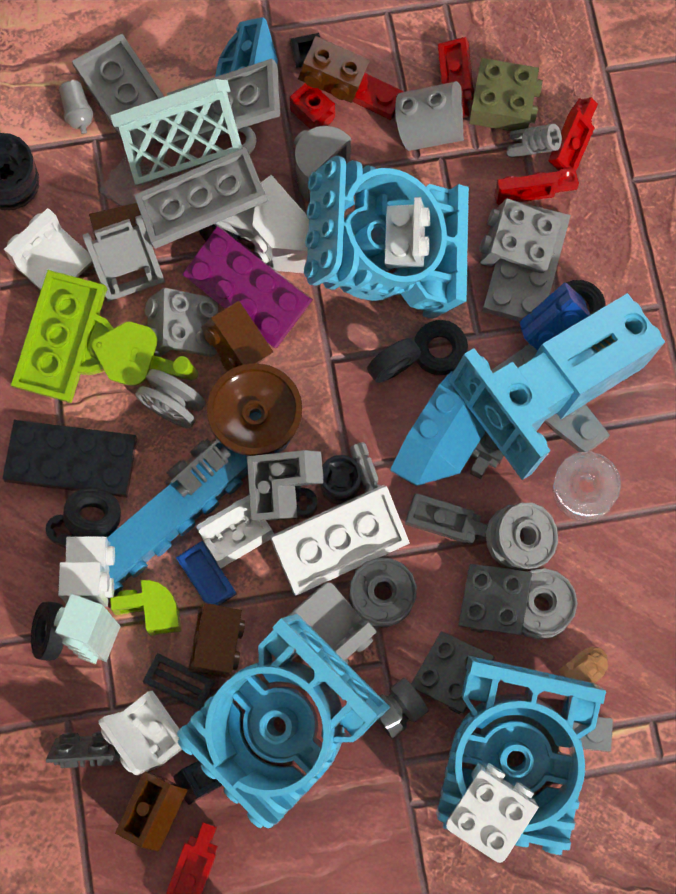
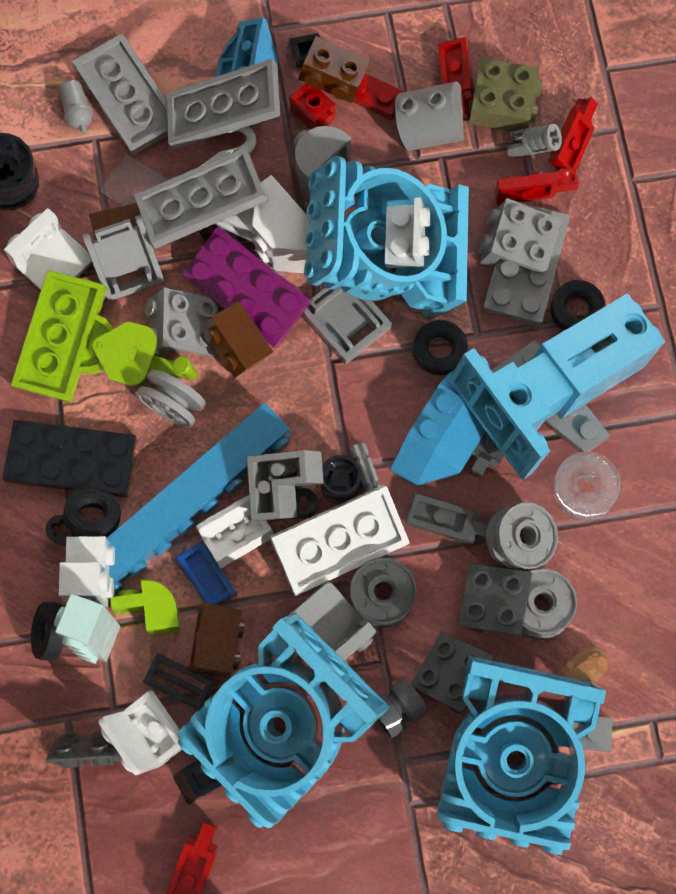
light aqua fence [110,79,242,185] -> none
reddish brown brick [115,772,188,851] -> none
dark grey hinge [164,438,231,498] -> none
reddish brown dish [207,363,302,456] -> none
black tyre [367,338,421,383] -> none
white bracket [446,763,539,863] -> none
blue brick [519,282,590,351] -> none
none -> light grey container [302,287,392,365]

